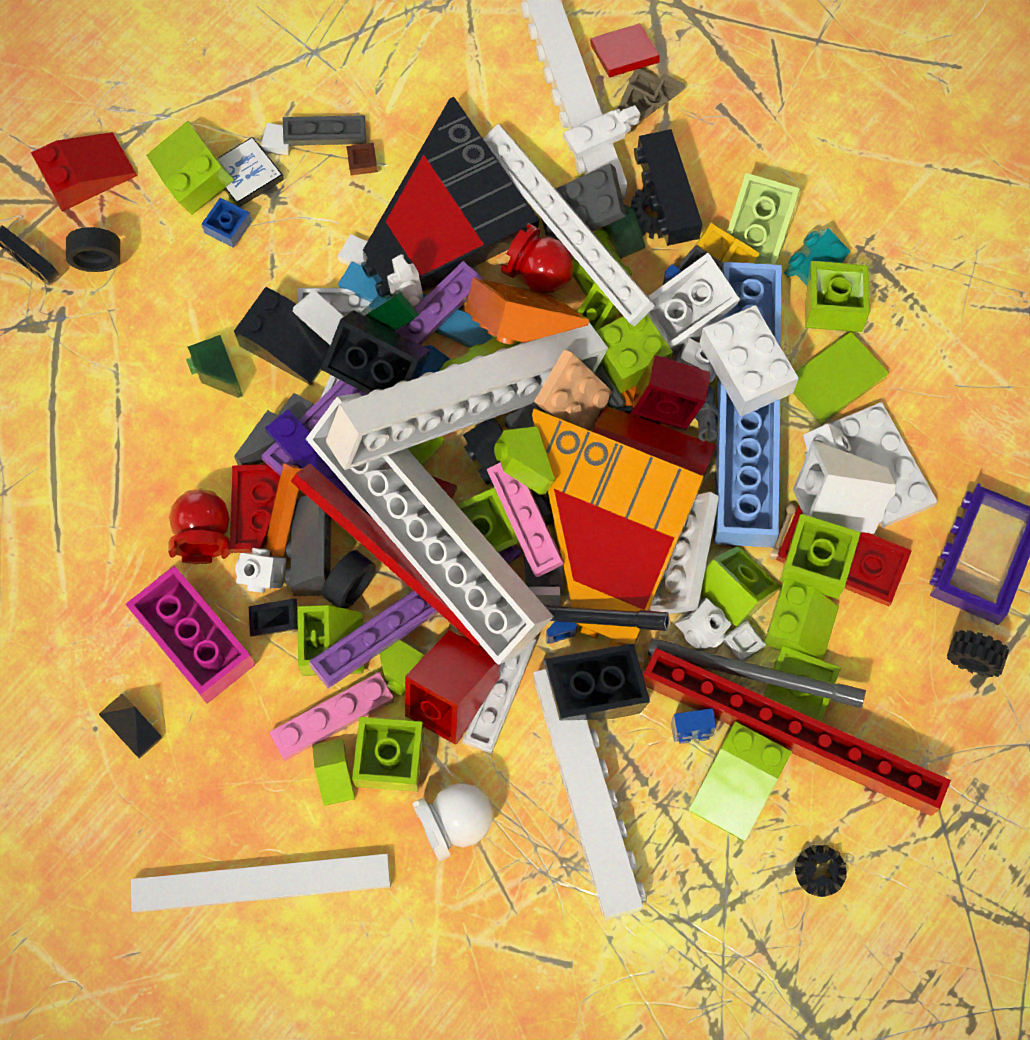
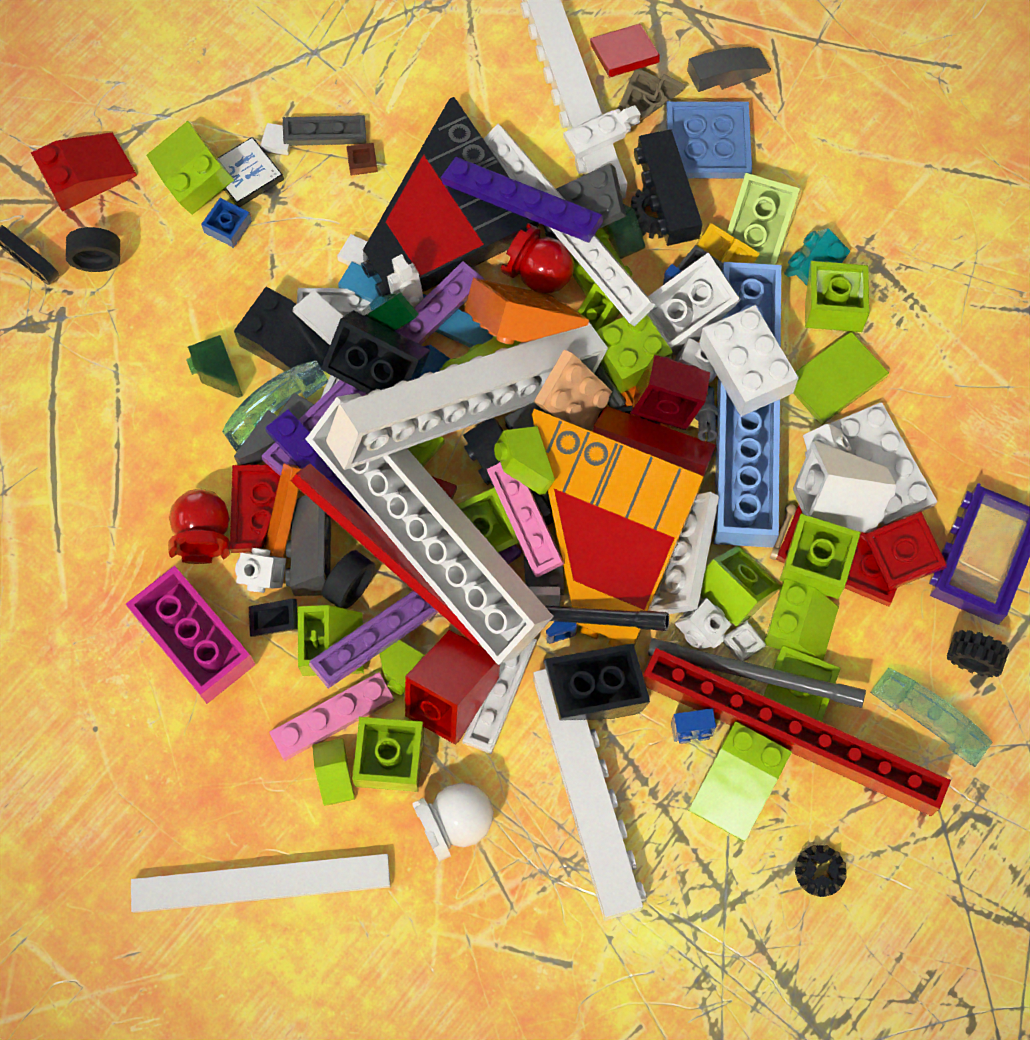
black slope [99,693,163,759] -> none
none -> clear light blue slope [222,361,328,452]
none -> dark purple plate [441,157,603,243]
none -> medium blue plate [666,101,752,179]
none -> dark grey slope [687,47,771,92]
none -> red tile [864,511,947,591]
none -> clear light blue slope [870,668,993,768]

